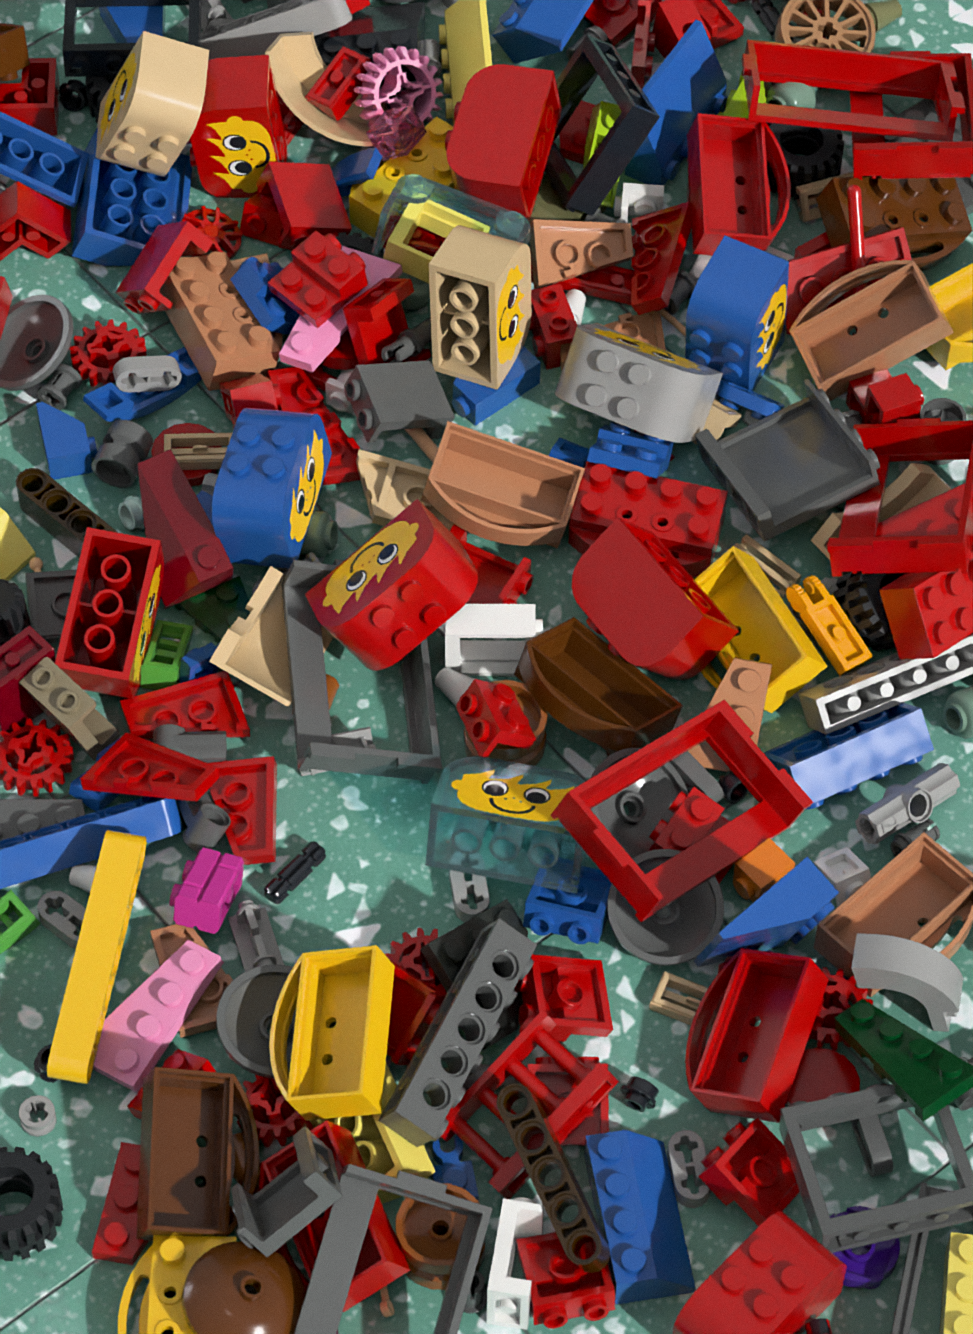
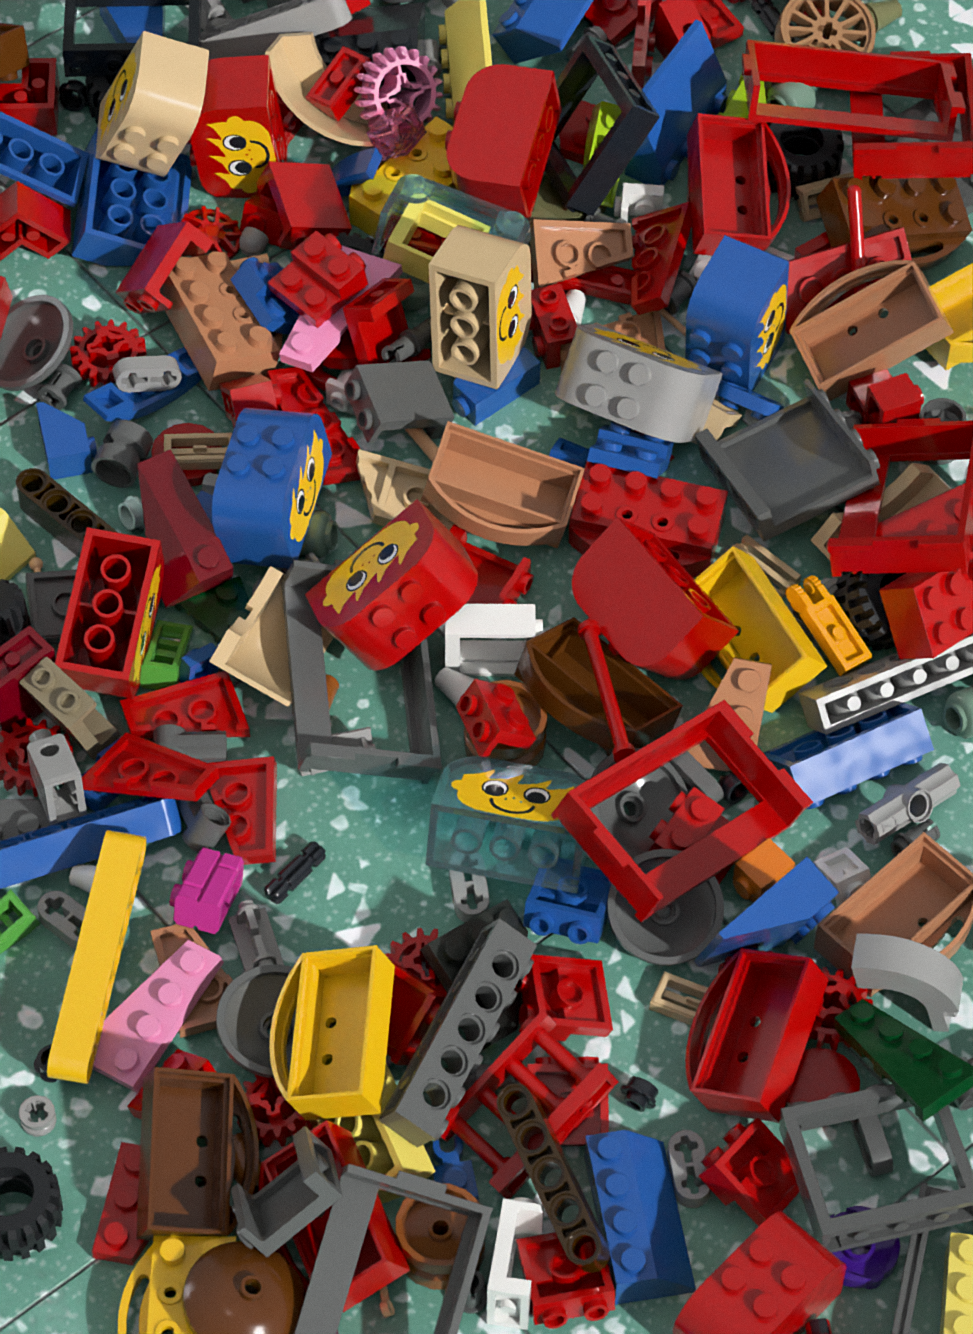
none -> light grey torso [26,729,87,825]
none -> light grey hinge [239,227,269,257]
none -> red bar [577,619,636,763]

